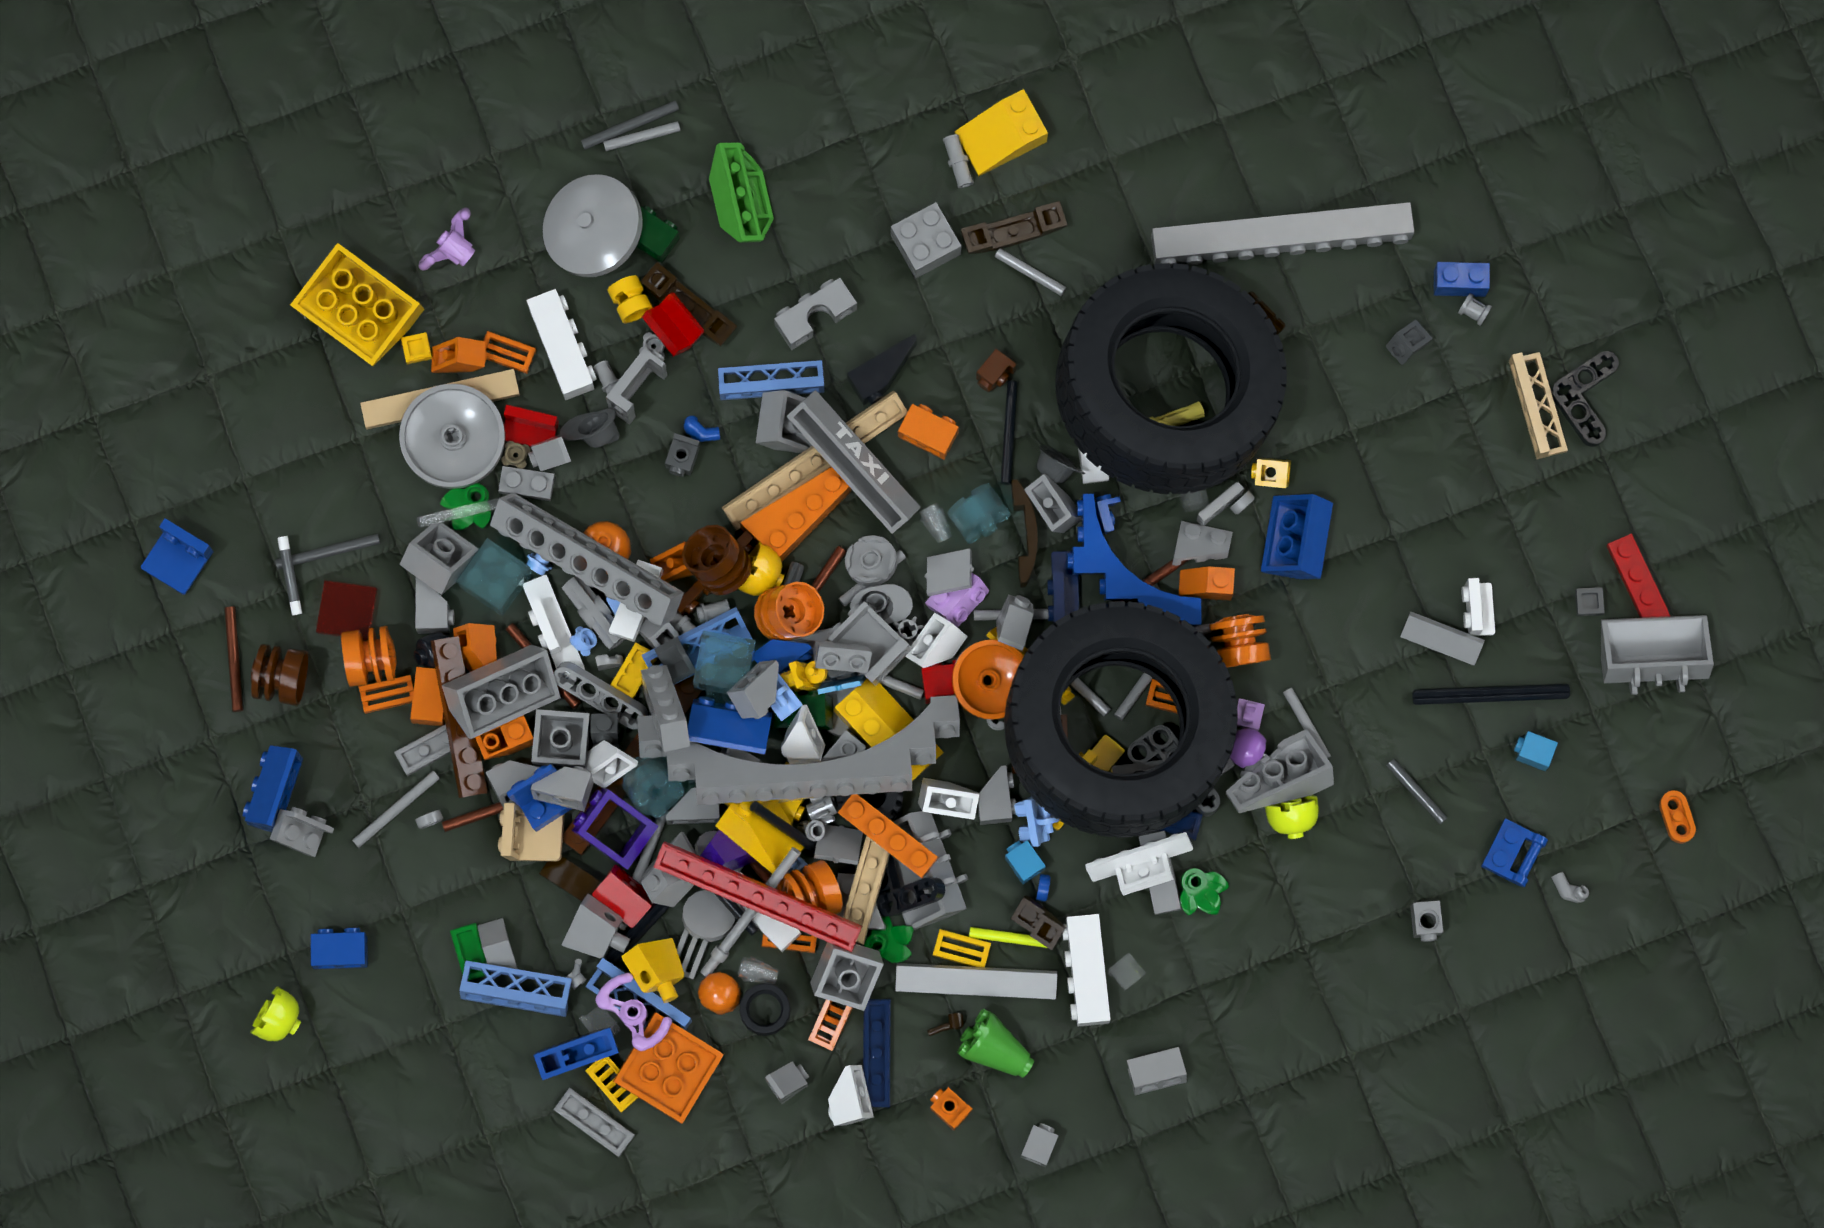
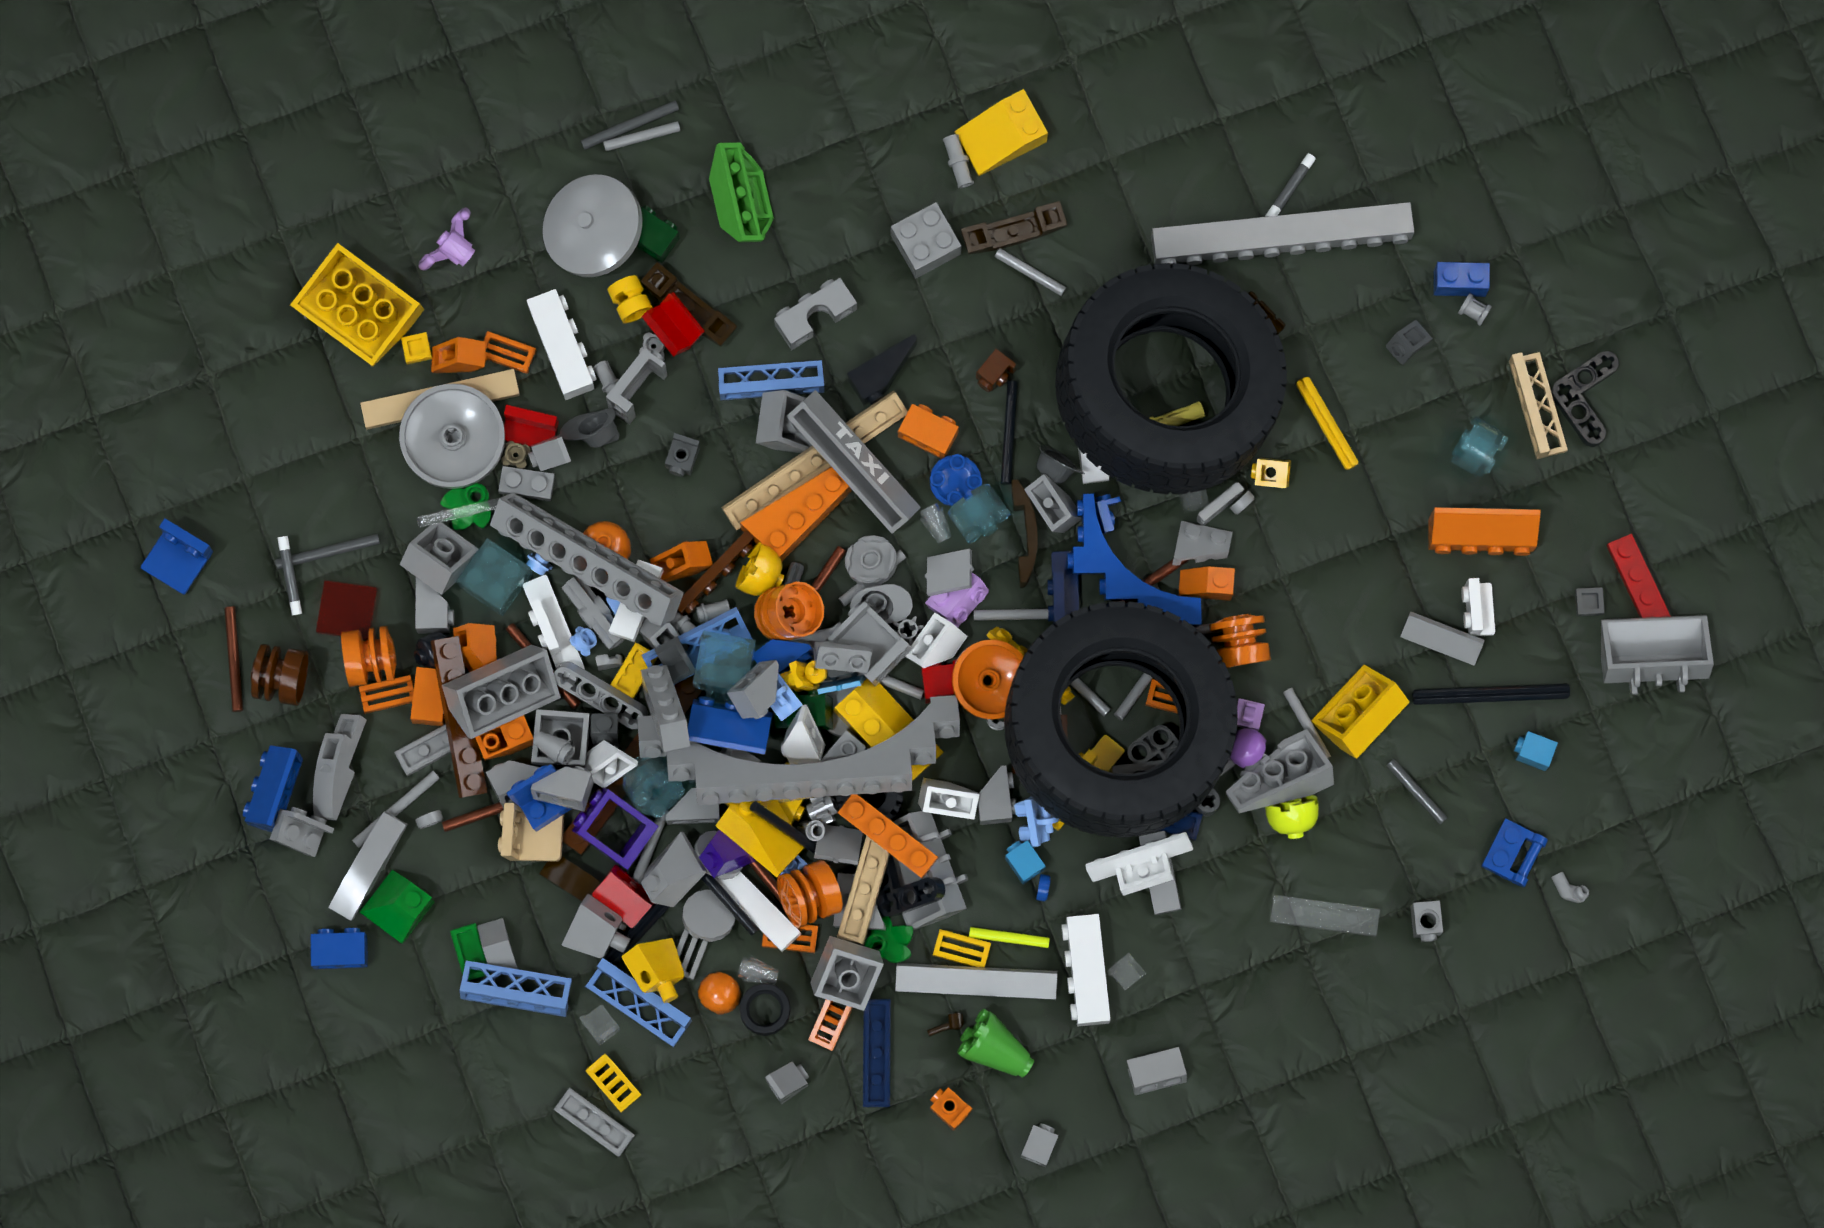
neon yellow cylinder [250,987,301,1042] -> none
blue slope [534,1027,619,1080] -> none
light grey hand [566,959,587,990] -> none
lavender piece [596,973,672,1051] -> none
orange plate [613,1012,724,1124] -> none
tile [654,841,863,952] -> none
reddish brown wheel [682,525,752,595] -> none
blue arm [683,416,720,442] -> none
light grey bar [700,847,801,977] -> none
white slope [828,1065,874,1126] -> none
light grey slope [996,594,1034,651] -> none
dark brown slope [1011,895,1066,950] -> none
green plate [1179,868,1229,915] -> none
blue slope [1261,494,1333,579] -> none
orange plate [1659,790,1696,844] -> none
none -> light grey slope [313,714,367,820]
none -> light grey slope [328,811,408,921]
none -> green slope [360,870,435,944]
none -> light grey cone [534,731,575,765]
none -> blue dish [929,454,982,507]
none -> dark grey bar [1265,153,1316,217]
none -> clear tile [1270,895,1380,937]
none -> yellow axle [1296,377,1358,470]
none -> yellow slope [1311,665,1410,759]
none -> orange slope [1428,507,1540,556]
none -> clear light blue brick [1450,416,1508,477]

